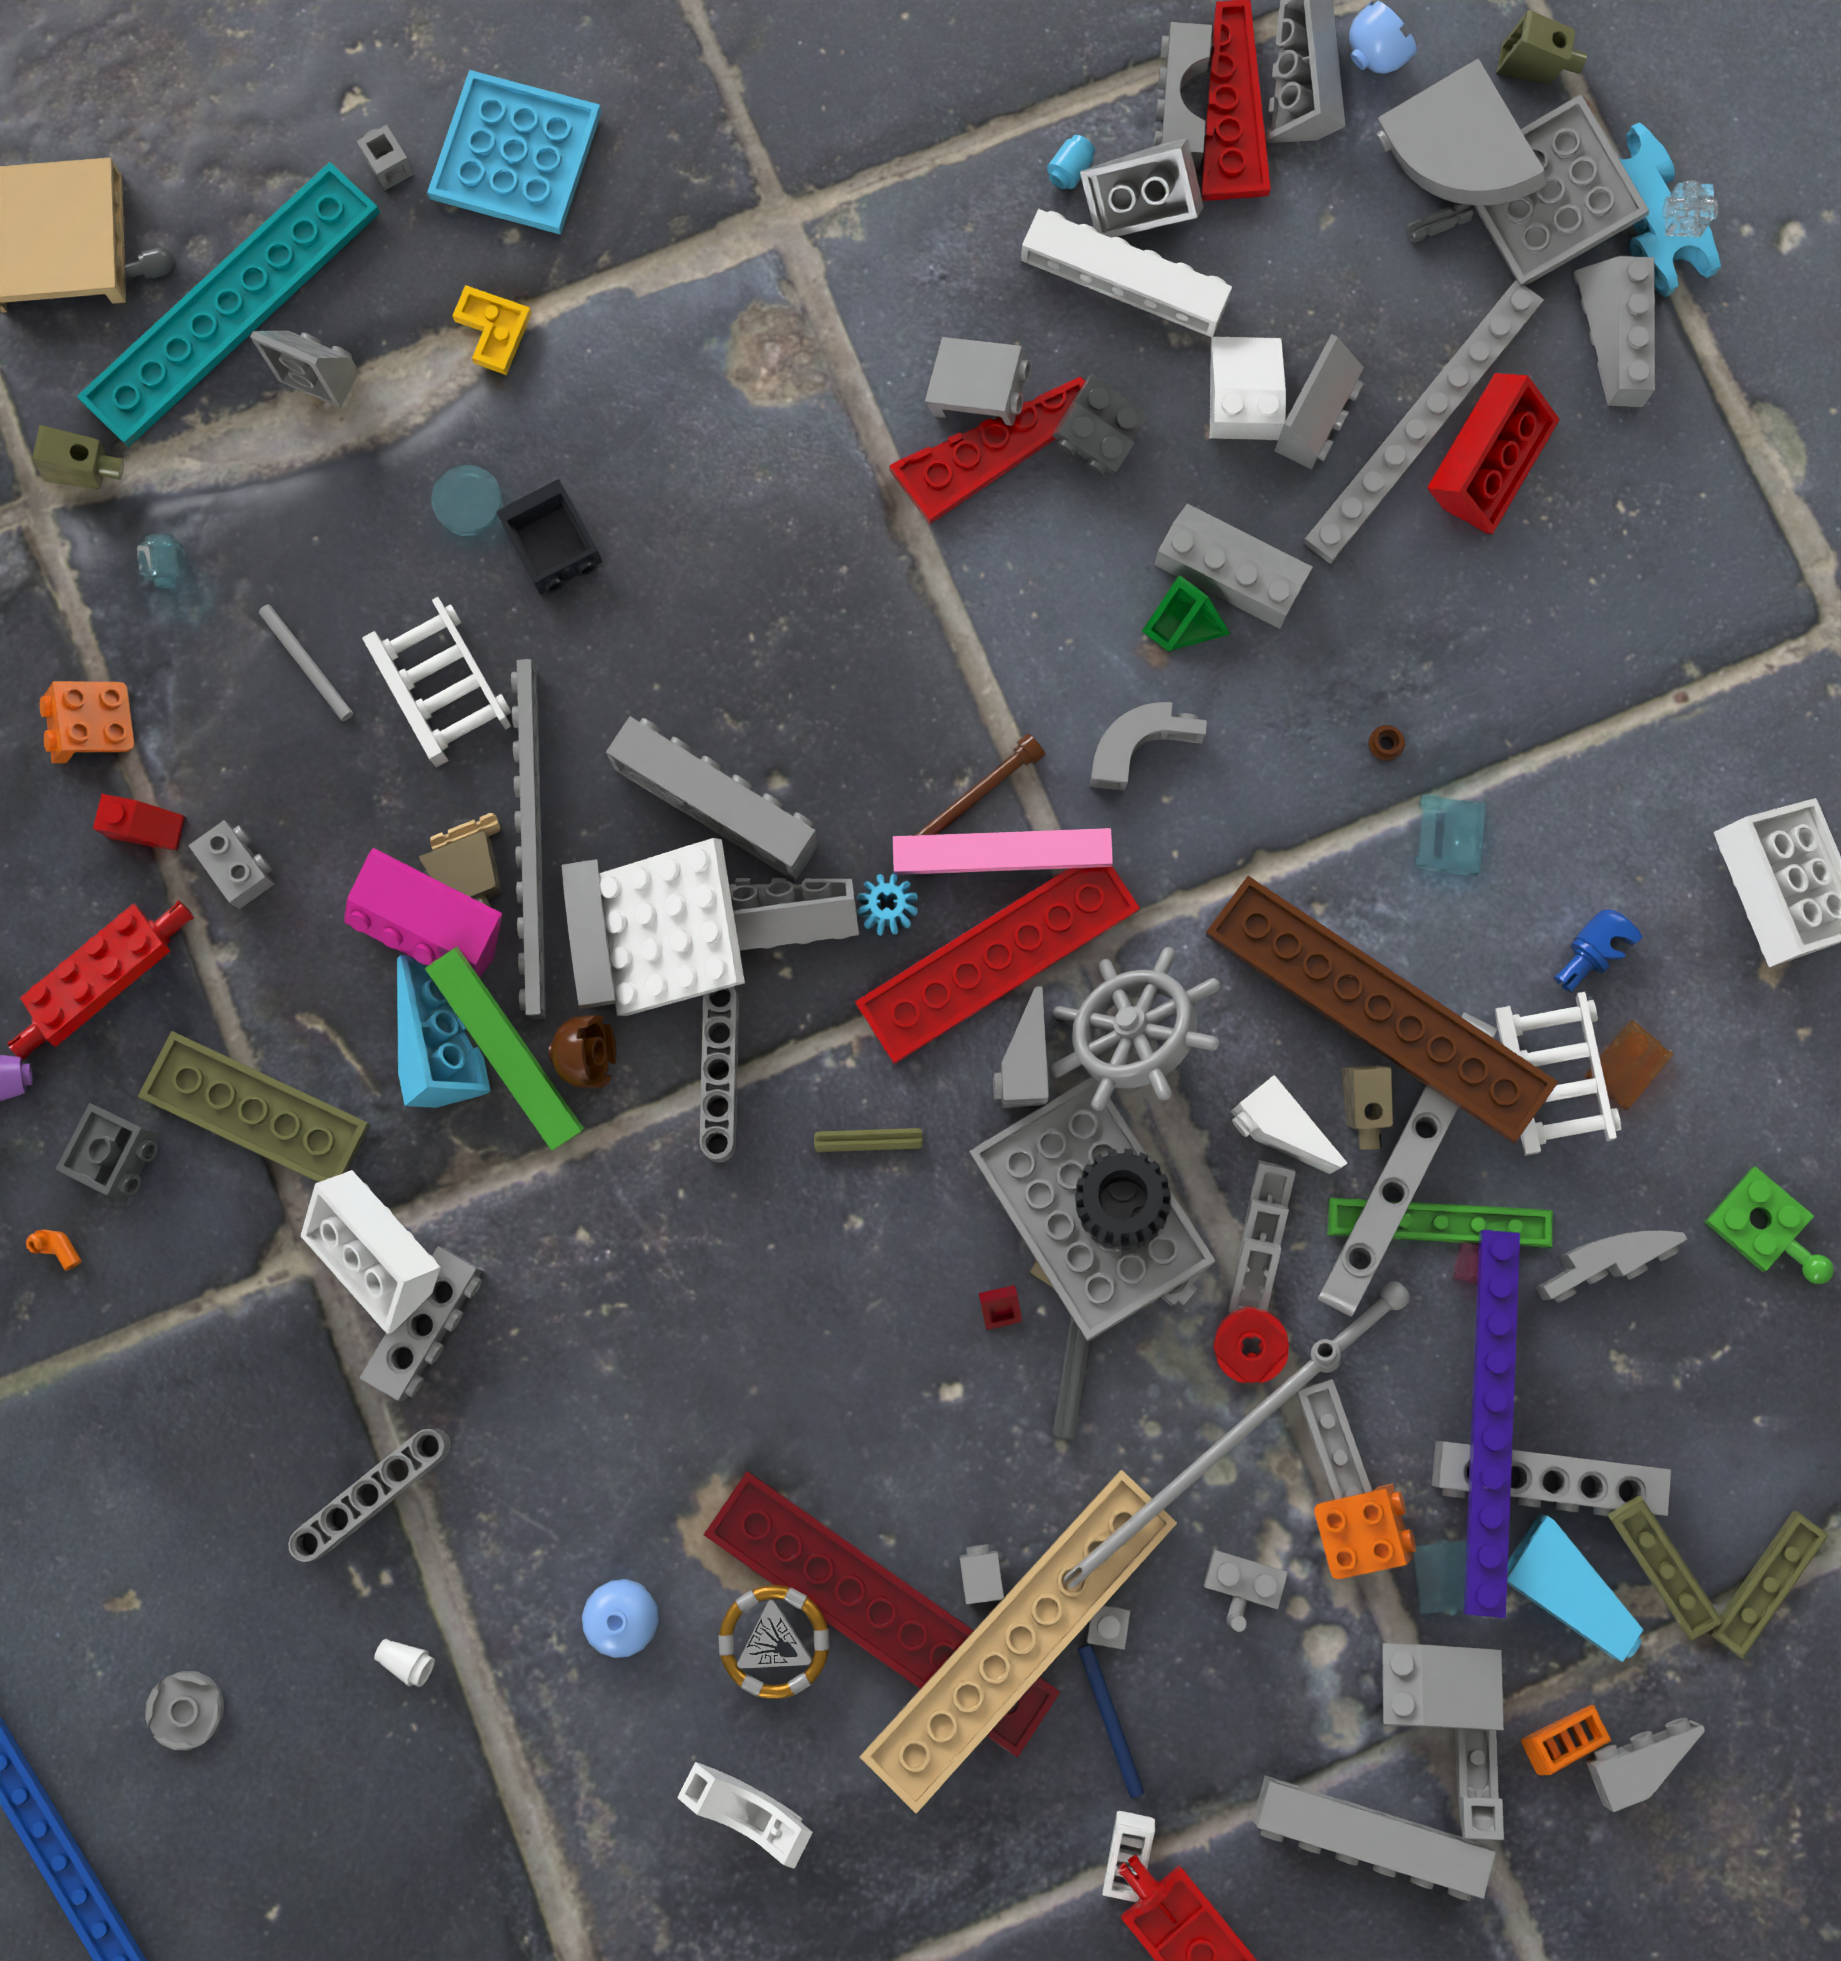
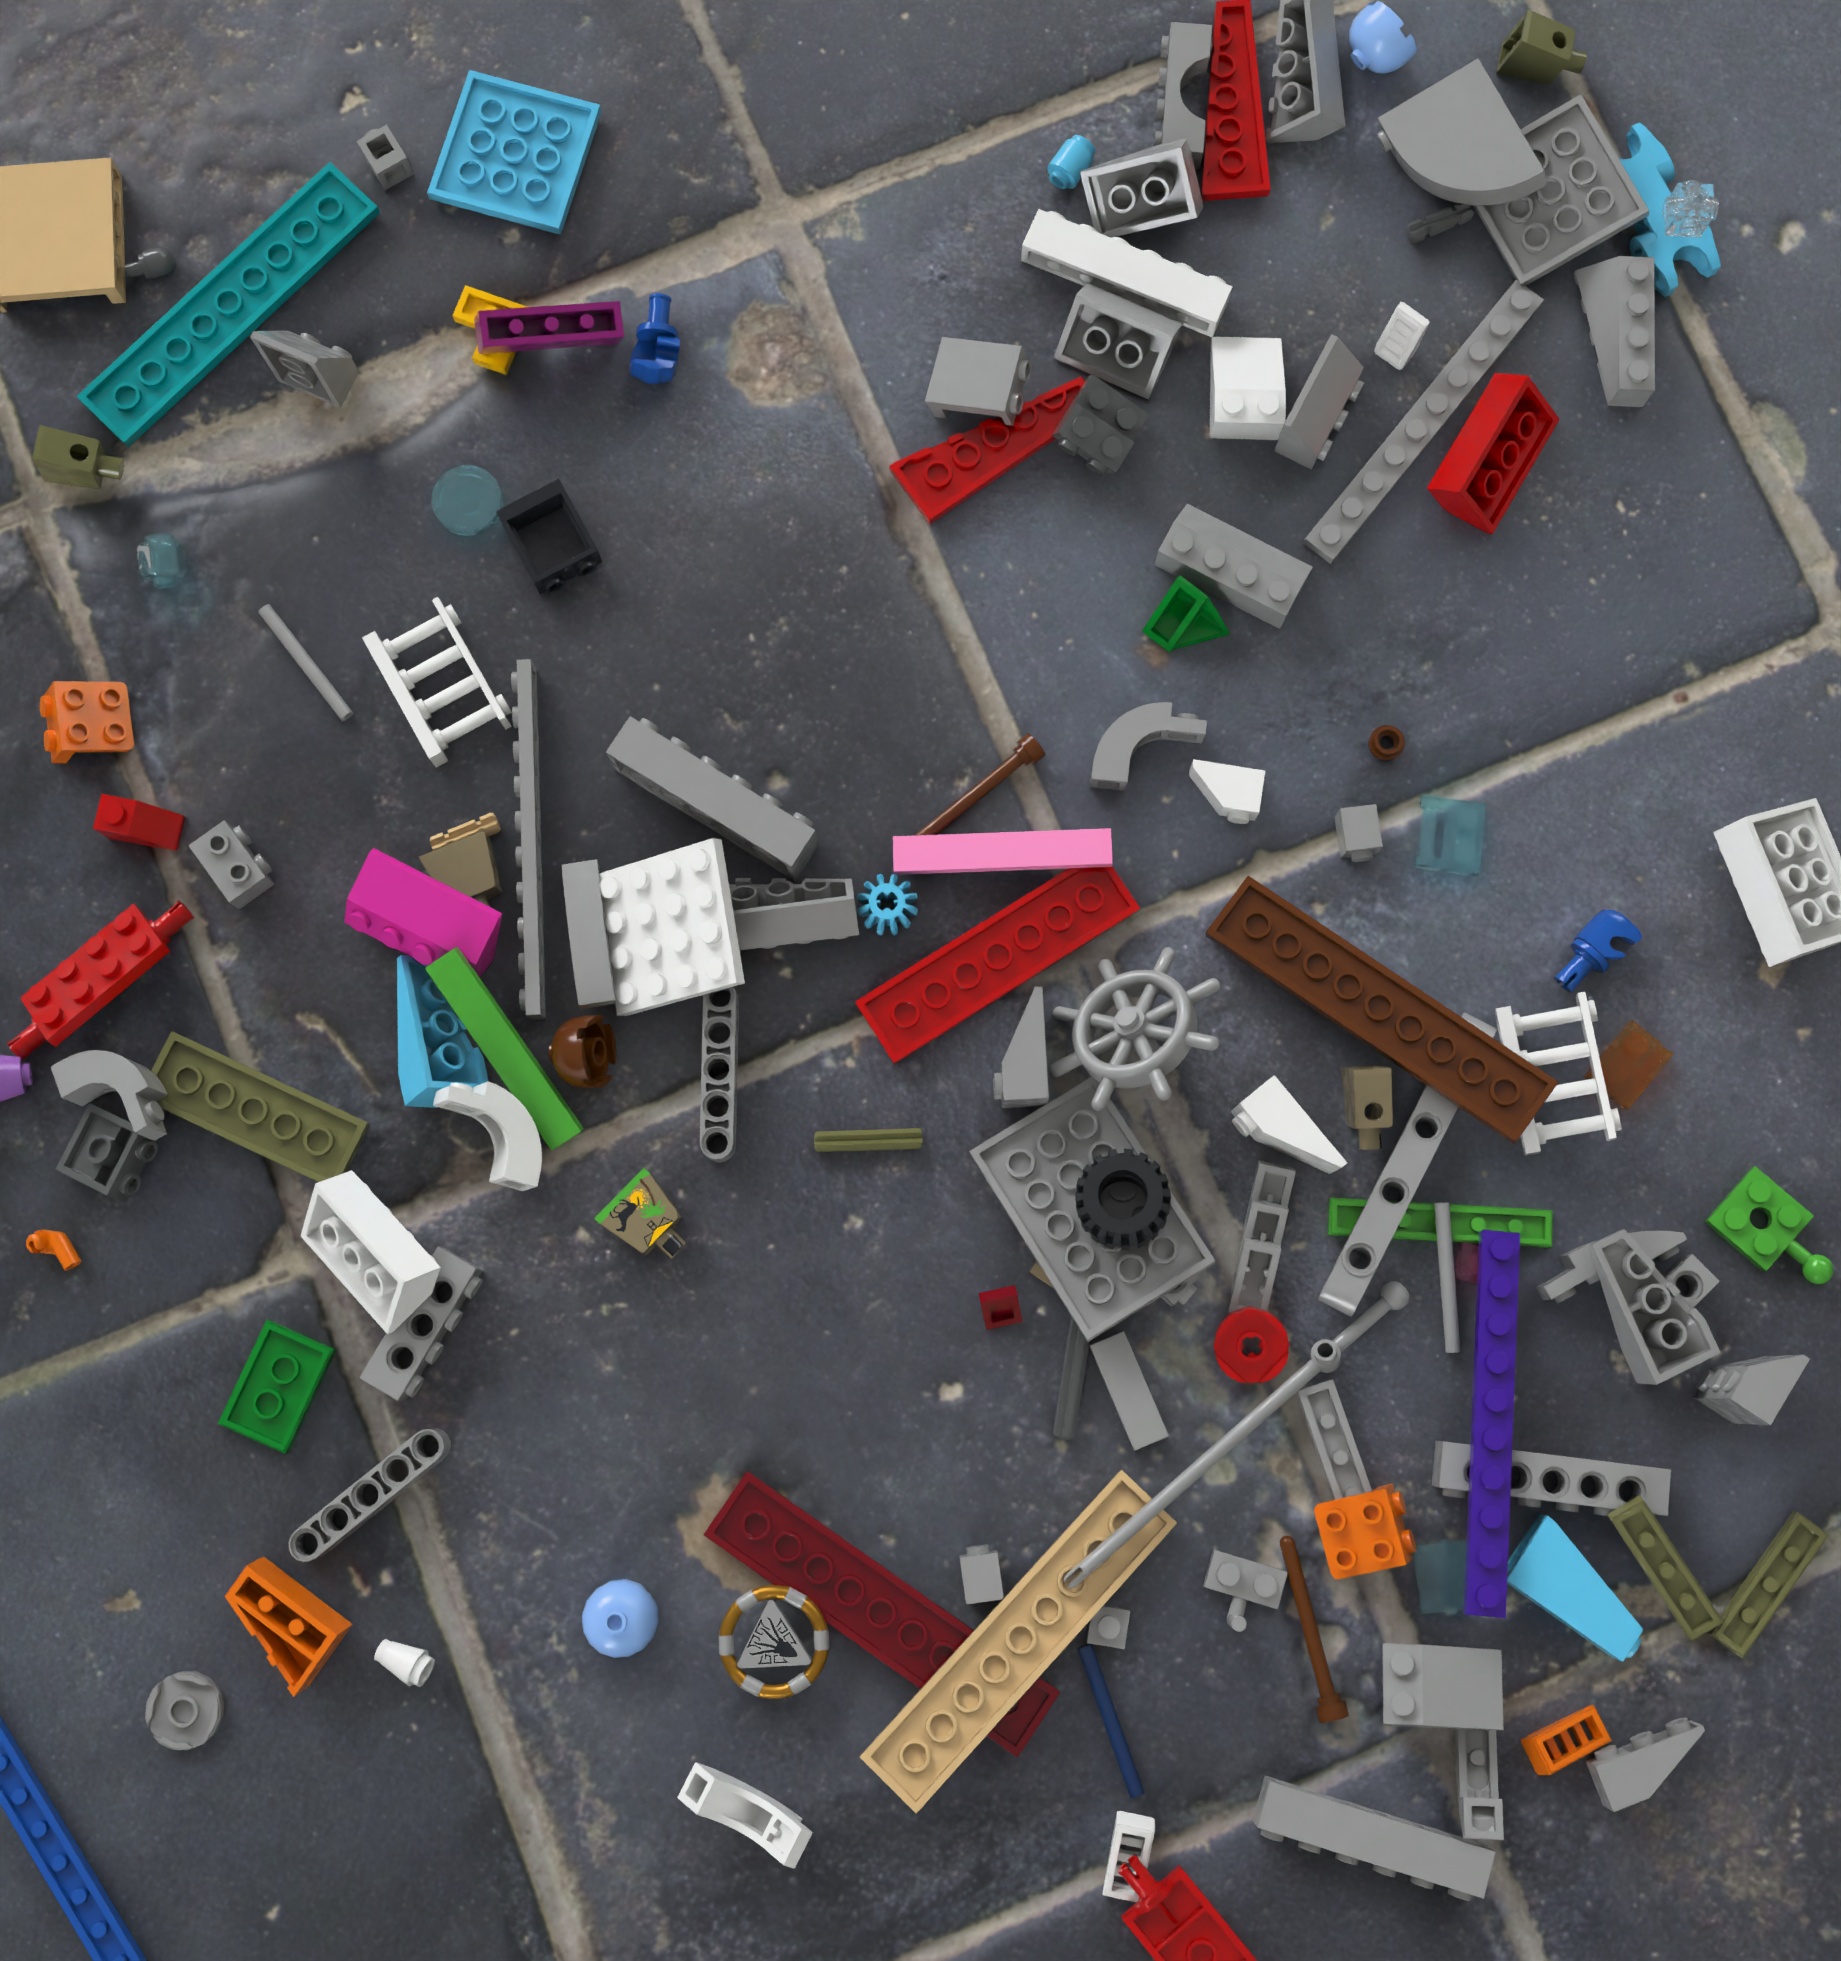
none -> light grey arch [51,1050,168,1141]
none -> green tile [218,1320,337,1454]
none -> orange wedge [225,1556,353,1697]
none -> white arch [433,1081,542,1191]
none -> magenta brick [474,301,624,354]
none -> torso [594,1168,687,1259]
none -> blue piece [629,293,680,384]
none -> light grey slope [1053,282,1183,400]
none -> light grey tile [1089,1331,1169,1451]
none -> white slope [1189,759,1265,824]
none -> reddish brown piece [1280,1535,1349,1723]
none -> light grey brick [1334,804,1383,862]
none -> white slope [1374,302,1430,370]
none -> light grey bar [1434,1202,1461,1353]
none -> light grey wedge [1589,1229,1721,1385]
none -> light grey brick [1663,1254,1720,1308]
none -> light grey slope [1694,1355,1810,1425]

